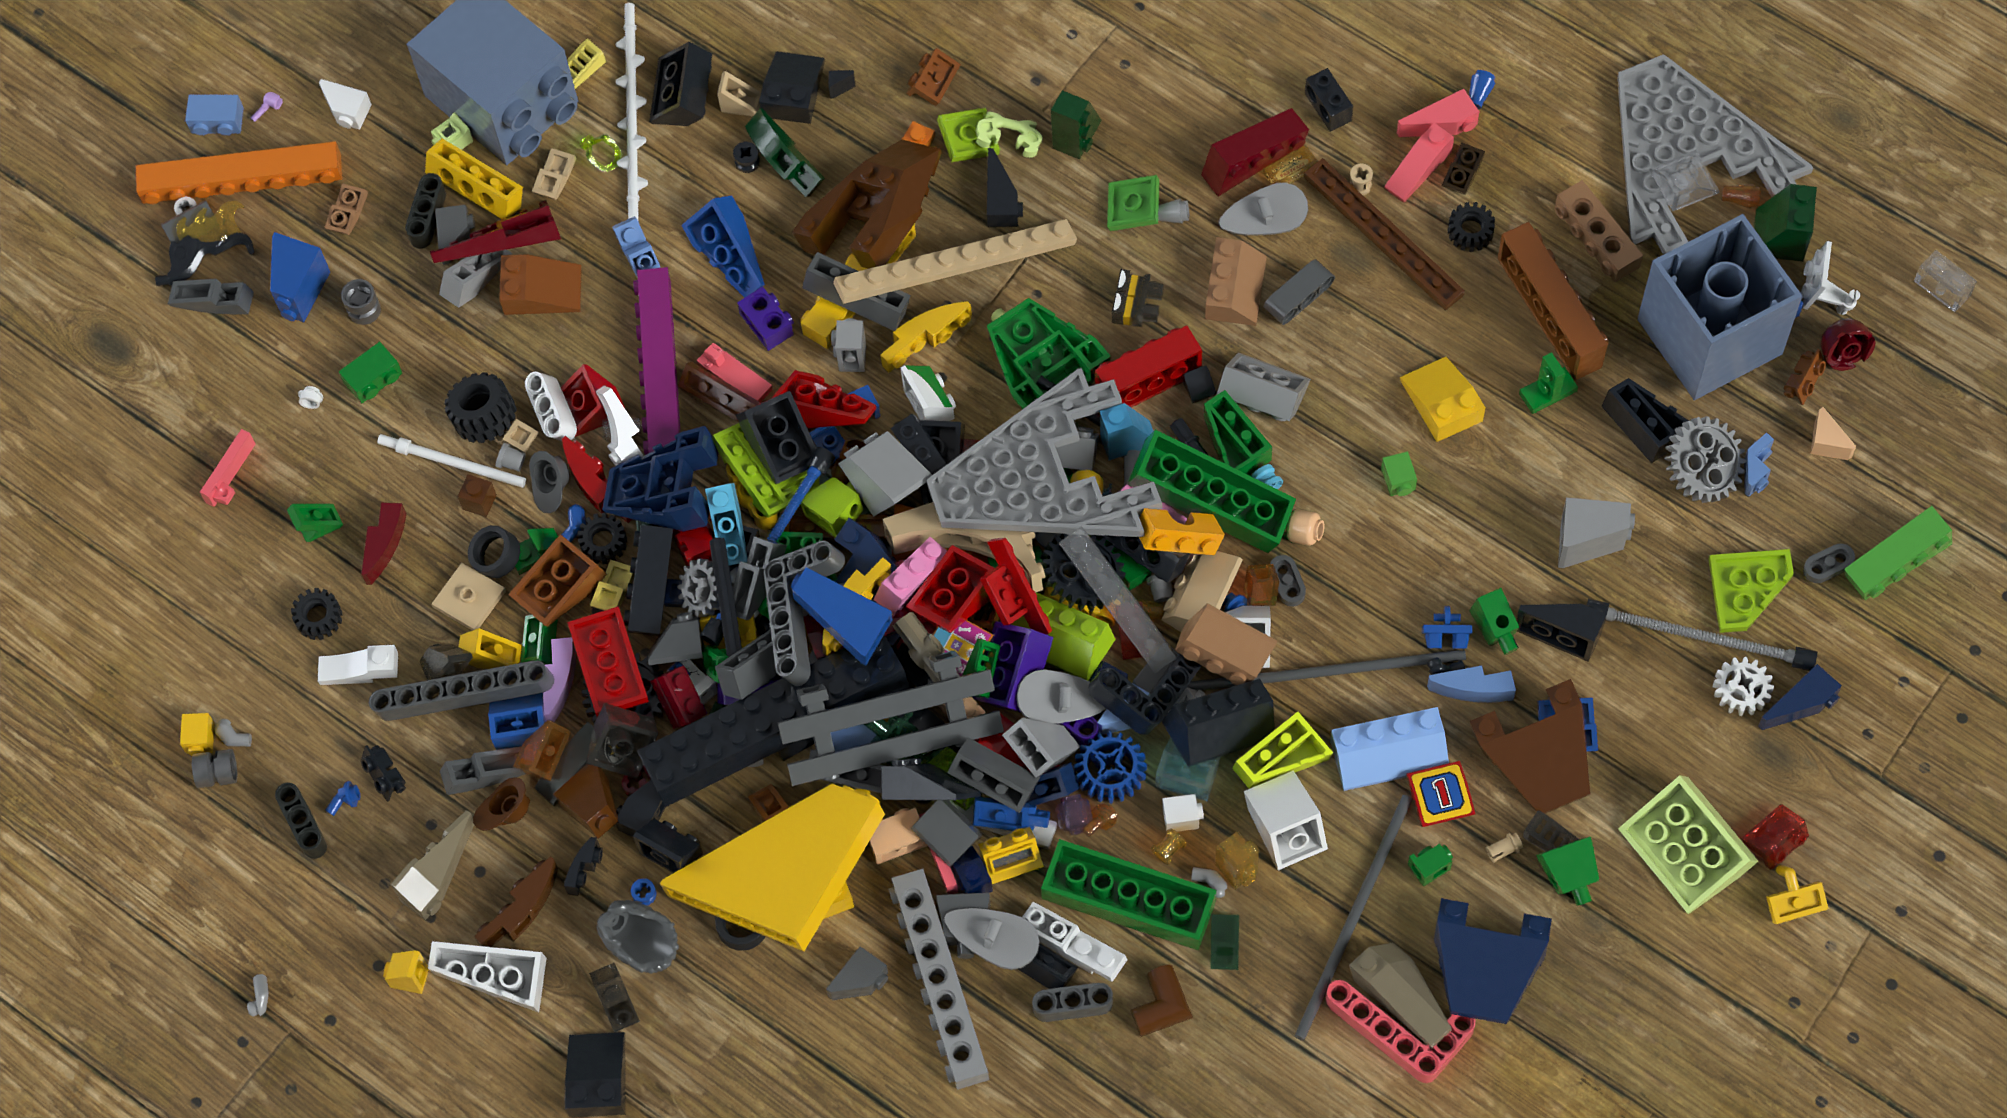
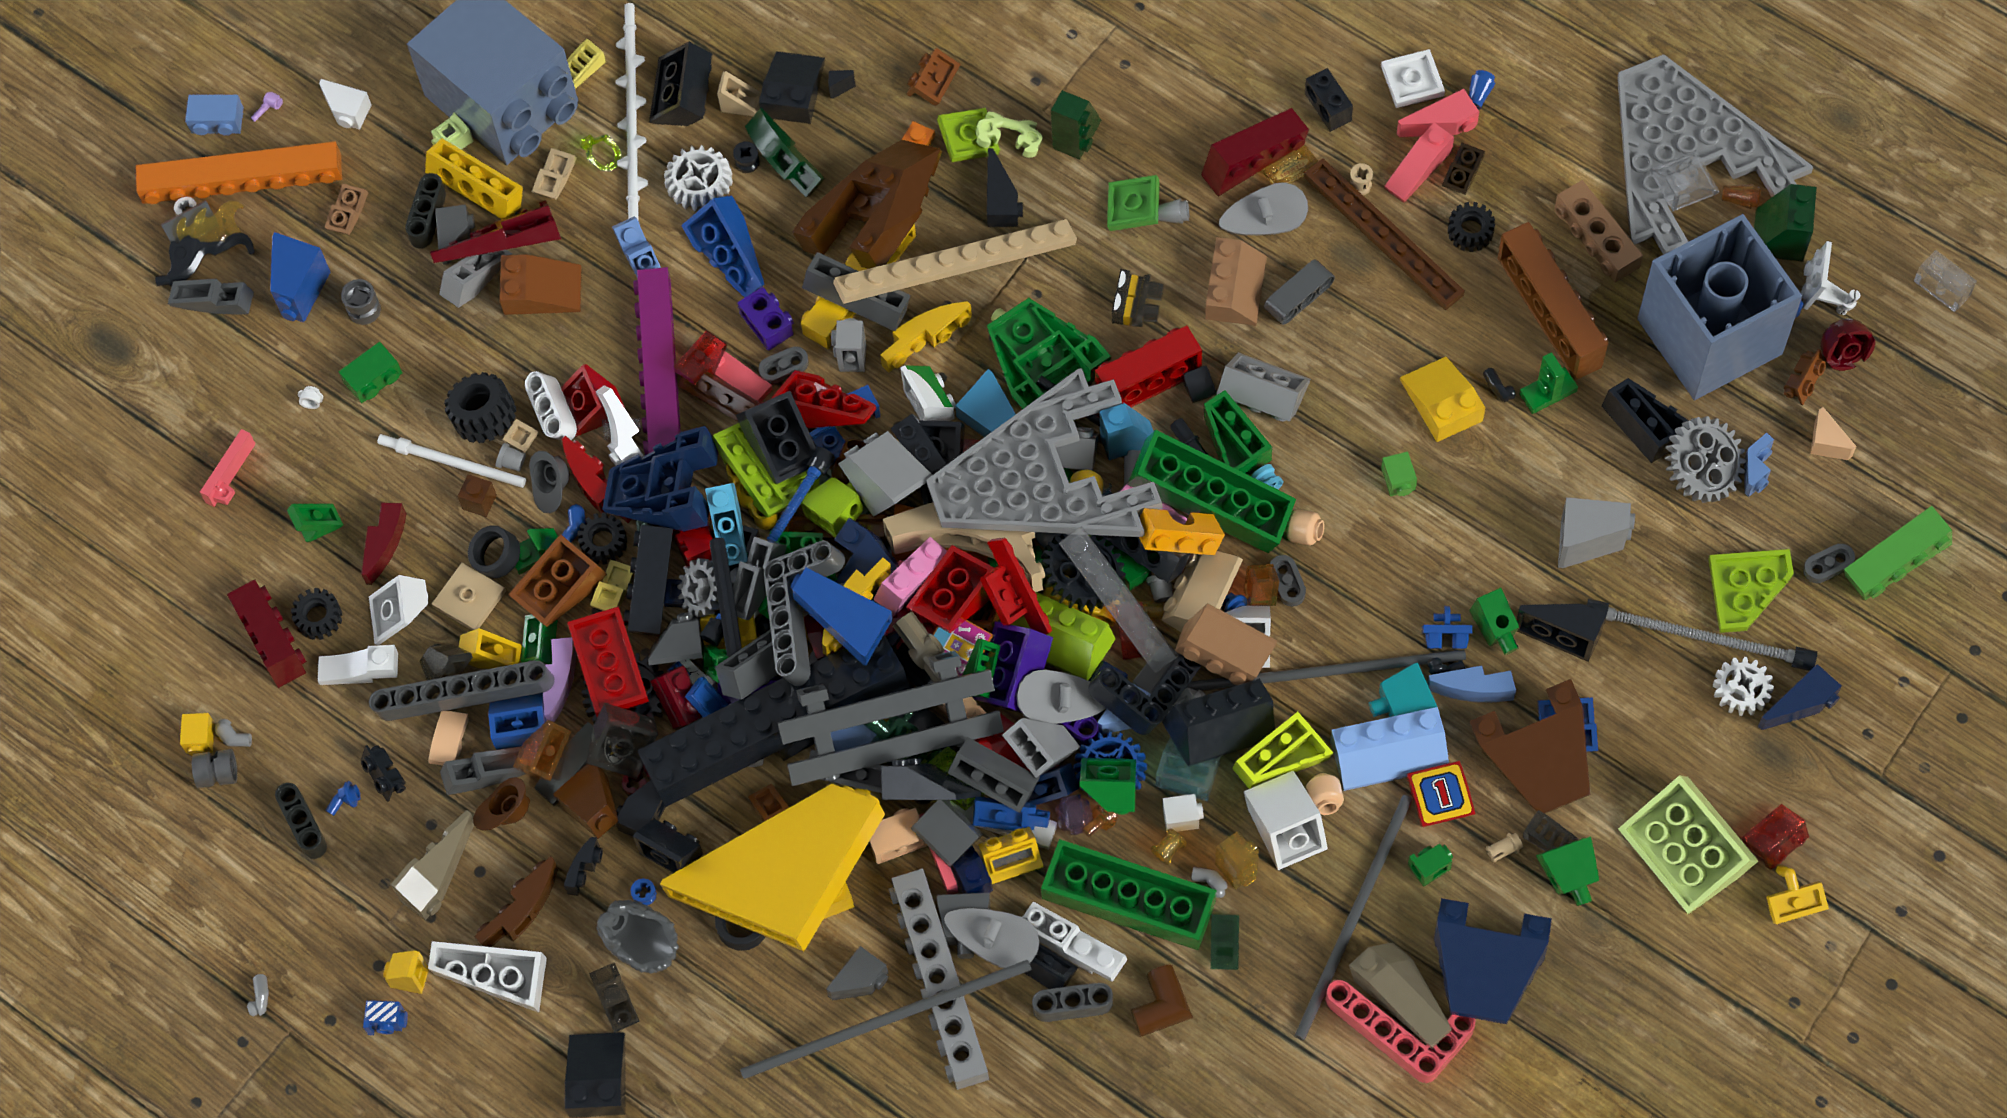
none -> dark red wedge [227,579,307,688]
none -> blue brick [363,1000,408,1035]
none -> white slope [369,575,428,645]
none -> light nougat slope [428,711,469,766]
none -> white gear [664,145,733,211]
none -> clear red slope [673,330,727,385]
none -> blue tile [685,676,729,717]
none -> dark grey piece [740,959,1032,1079]
none -> dark grey plate [759,347,809,384]
none -> dark azure slope [955,369,1016,437]
none -> green slope [1080,758,1136,815]
none -> light nougat head [1306,773,1344,815]
none -> teal torso [1369,663,1438,717]
none -> white plate [1381,49,1445,108]
none -> black arm [1483,368,1516,402]

